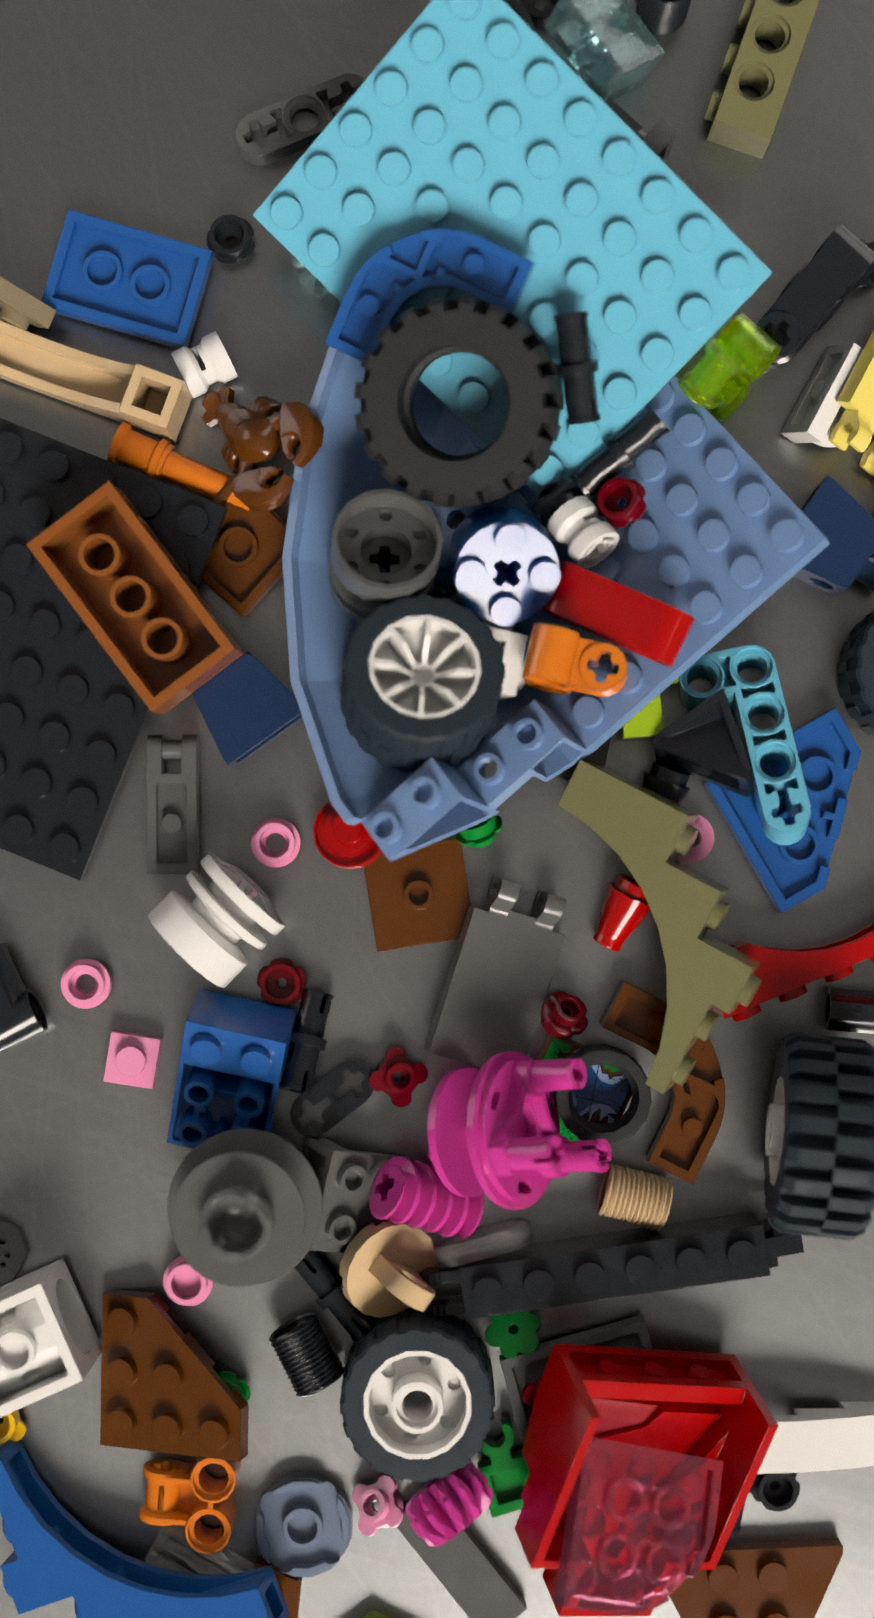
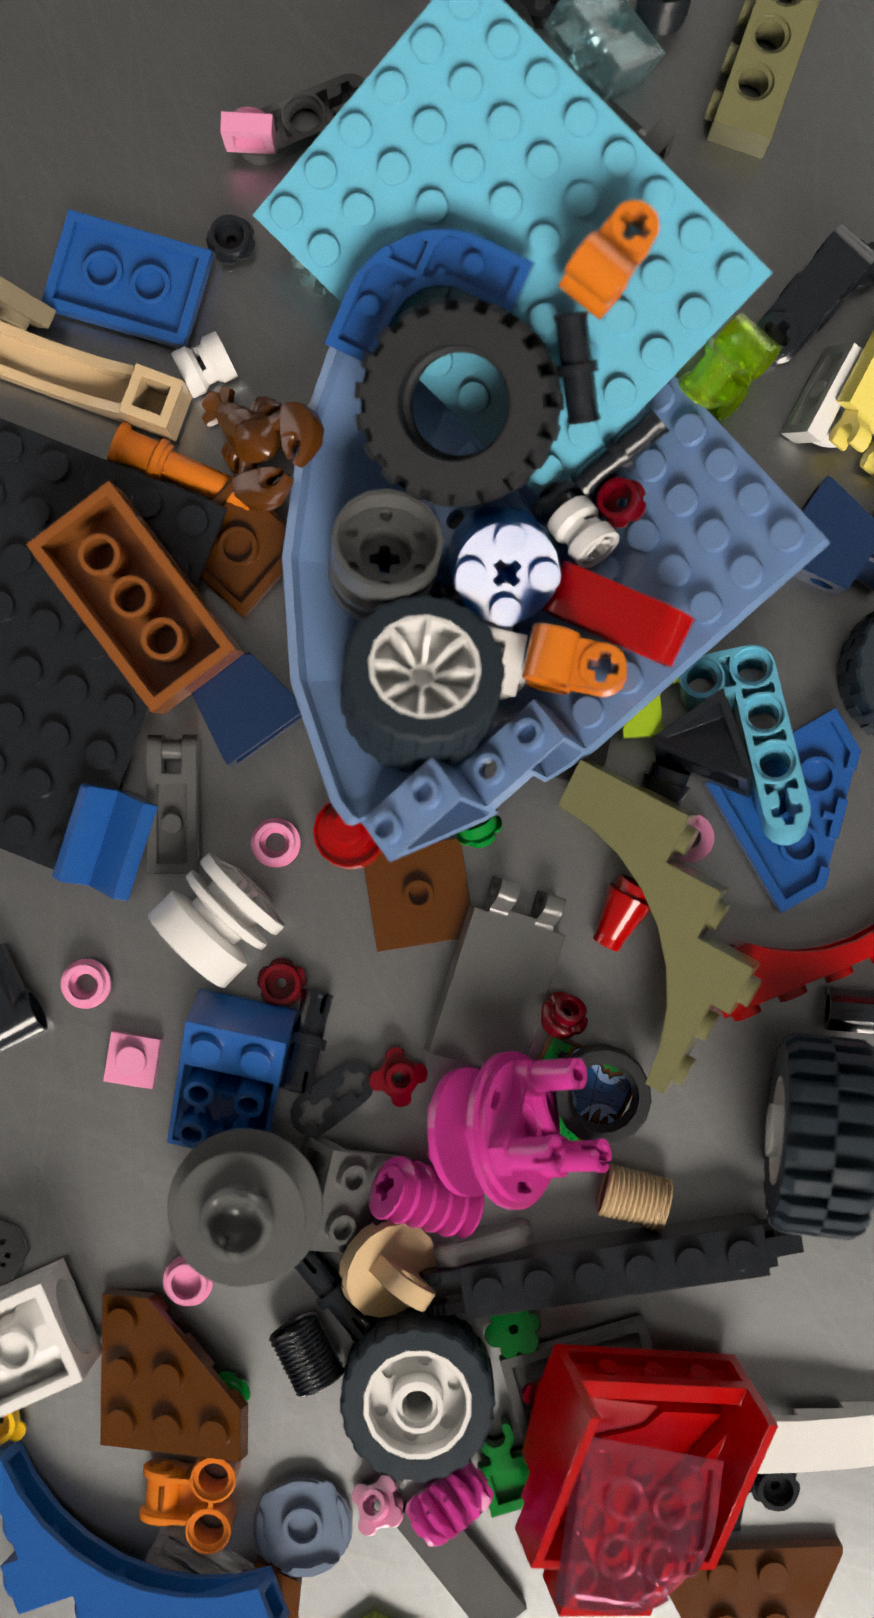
reddish brown plate [601,980,725,1185] -> none
none -> blue panel [52,783,158,901]
none -> bright pink plate [220,107,277,154]
none -> orange piece [558,200,660,320]

